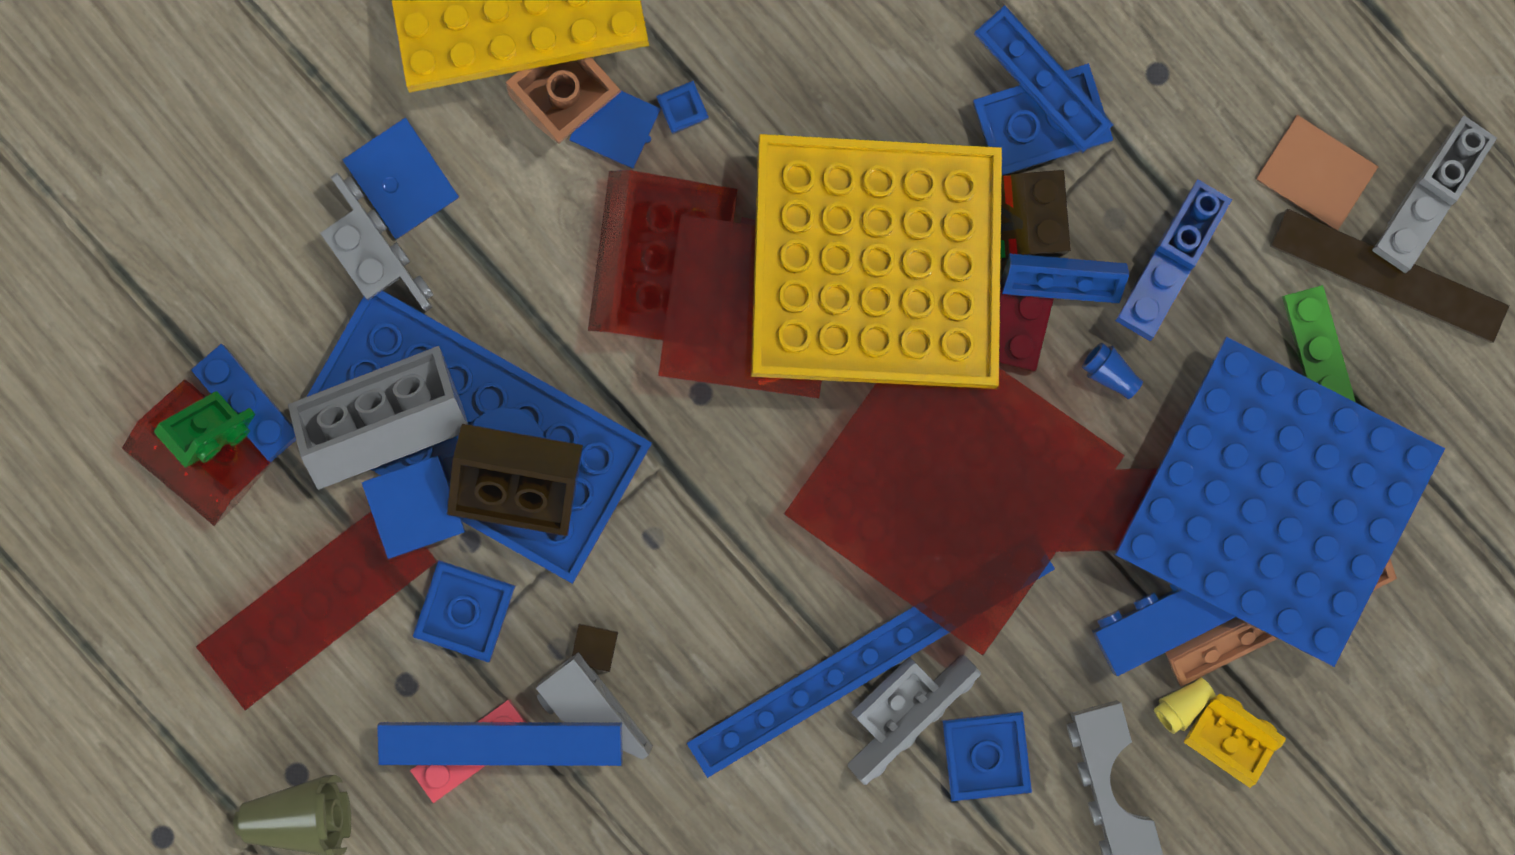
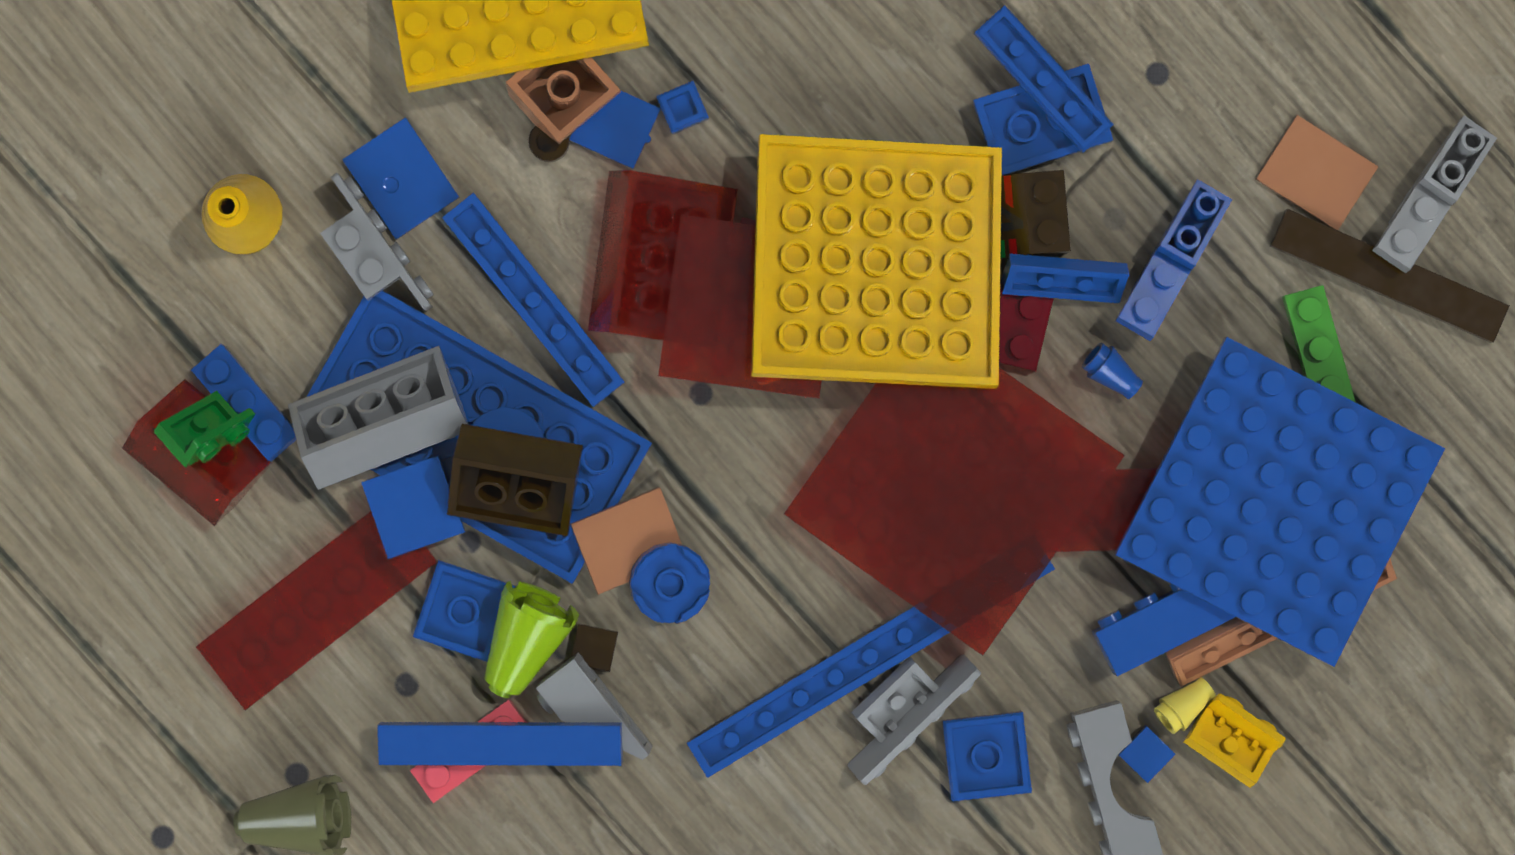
none -> yellow cone [202,174,283,254]
none -> blue plate [442,192,625,407]
none -> lime cone [484,581,579,698]
none -> dark brown tile [529,126,570,162]
none -> nougat piece [570,487,682,595]
none -> blue tile [629,542,710,623]
none -> blue tile [1118,725,1176,783]

